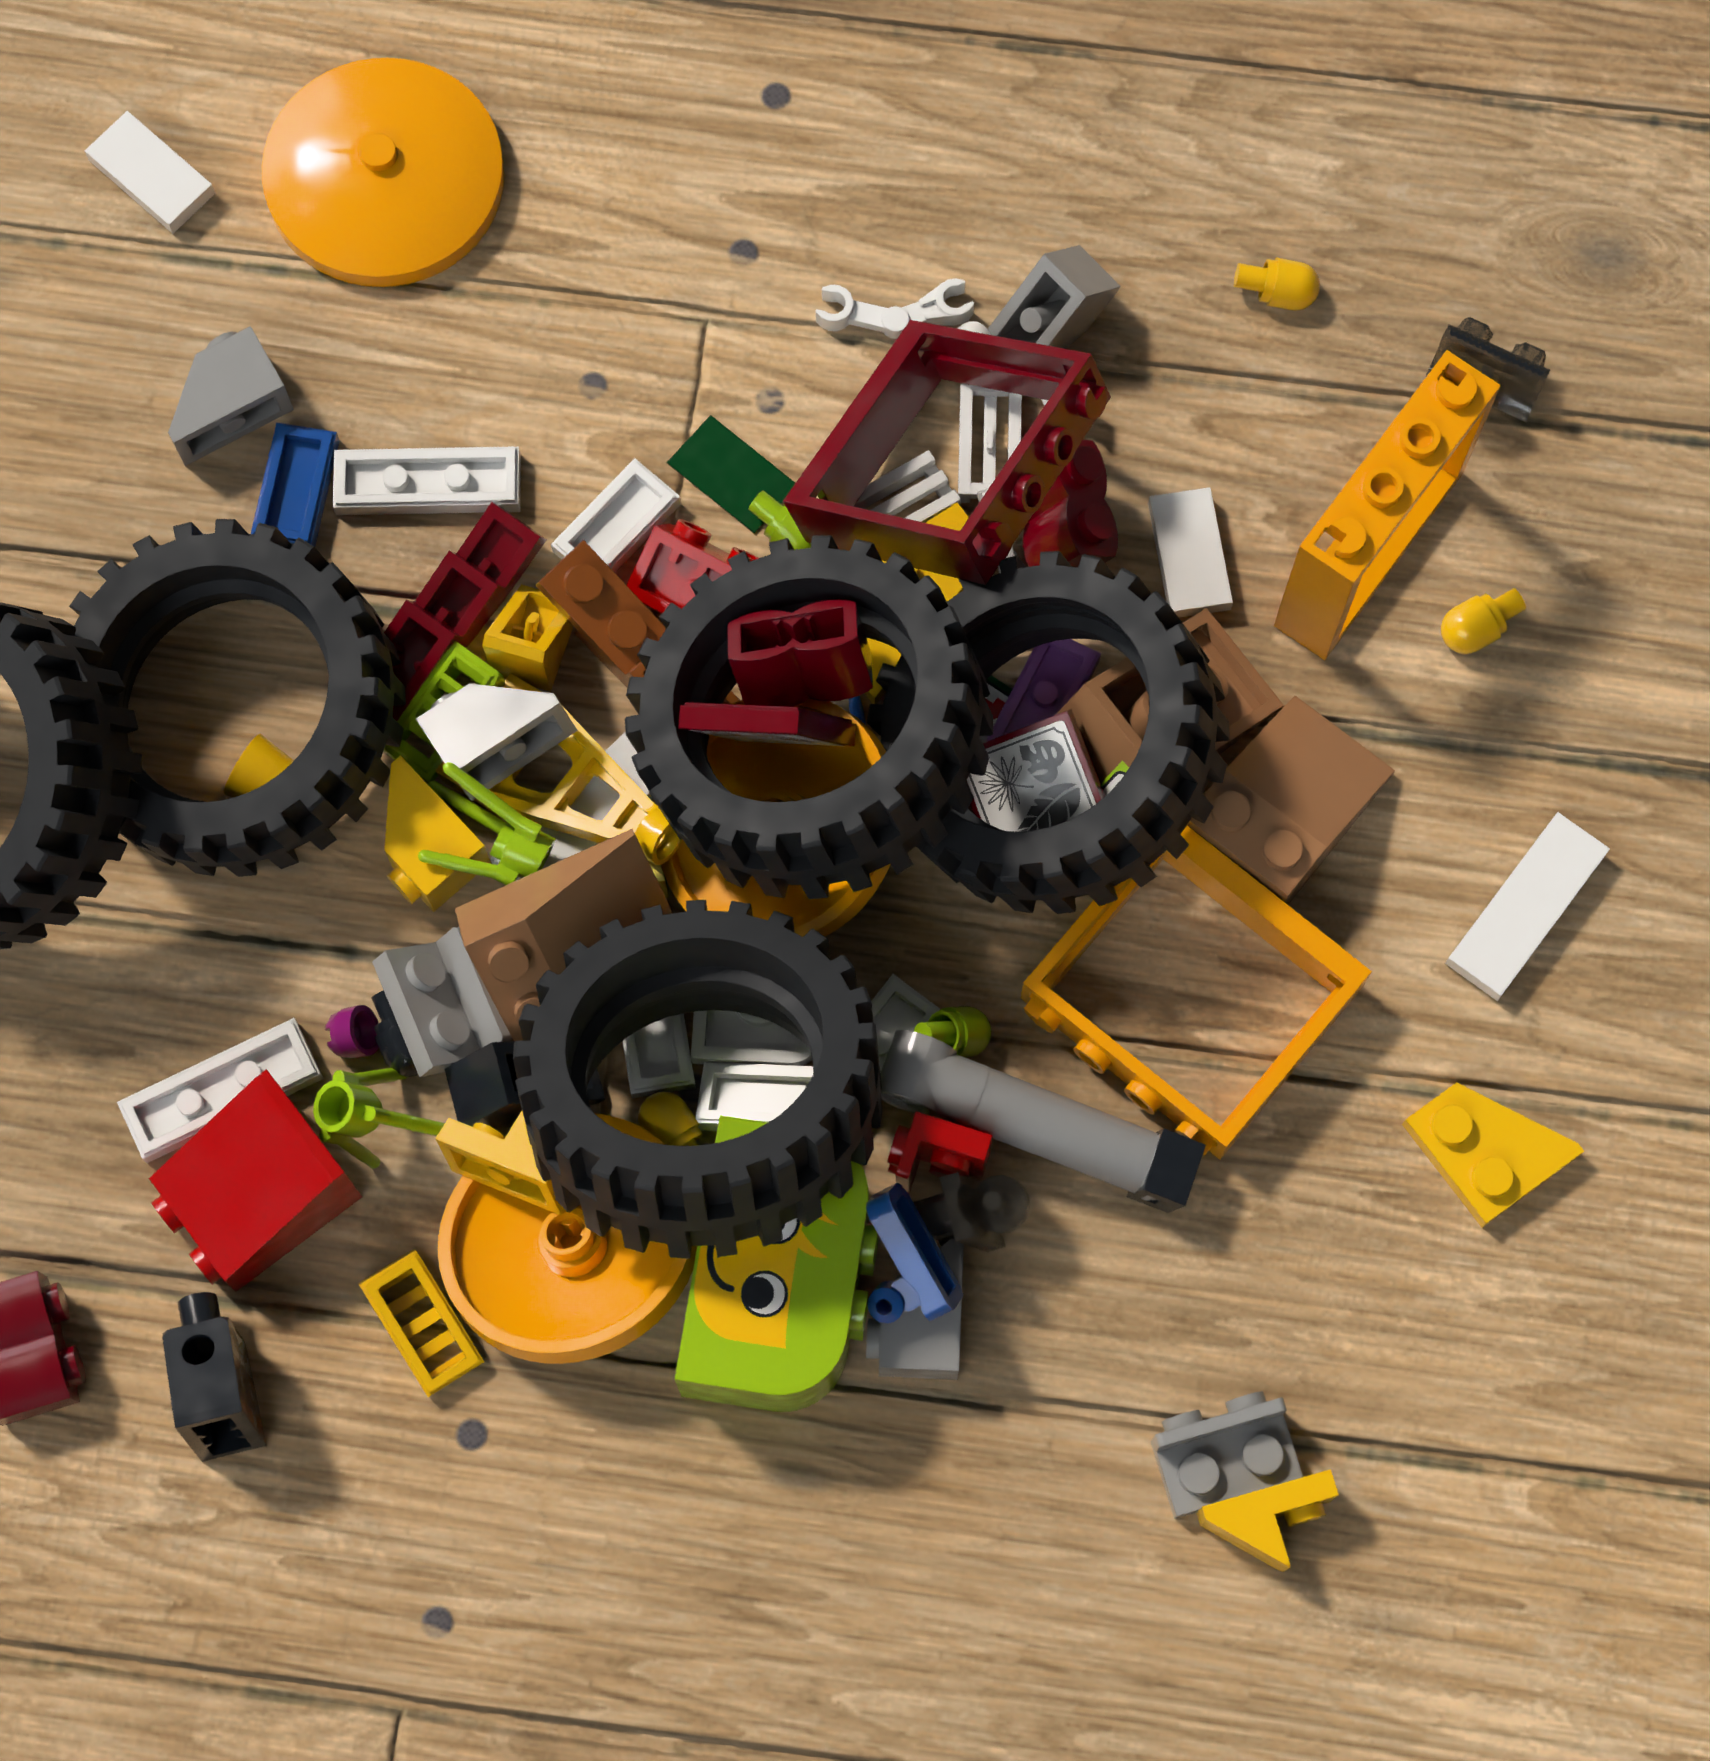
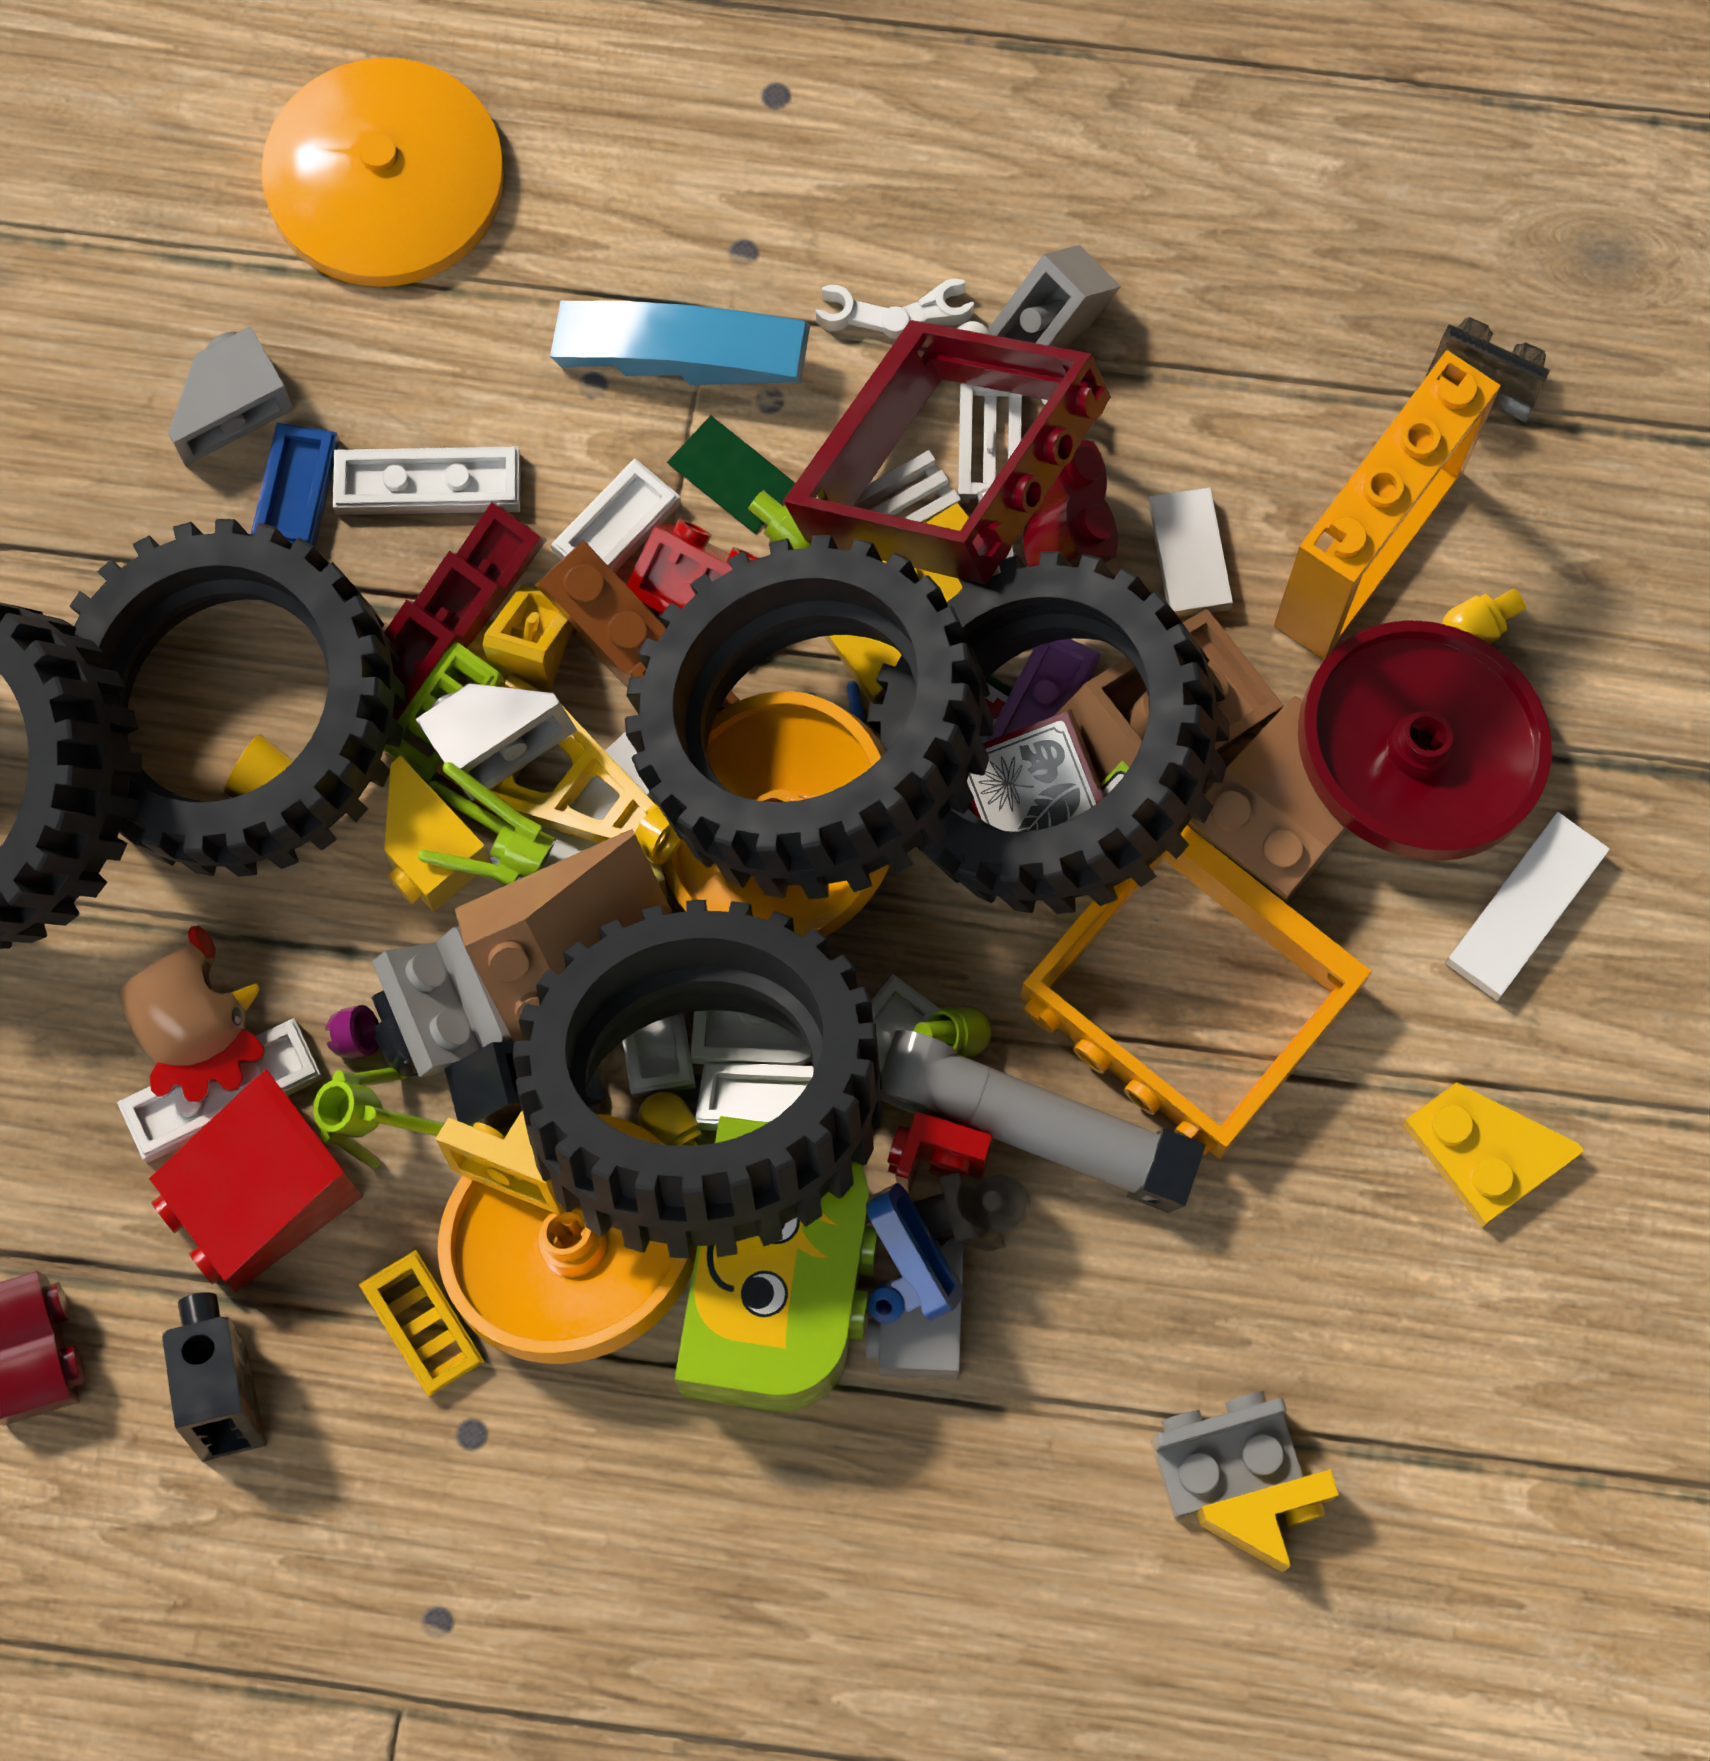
white tile [85,111,216,234] -> none
dark red tile [678,702,856,747] -> none
dark red brick [728,600,873,707] -> none
yellow cylinder [1234,258,1320,311] -> none
none -> medium nougat piece [119,926,265,1103]
none -> dark azure slope [550,301,810,385]
none -> dark red dish [1298,620,1552,861]

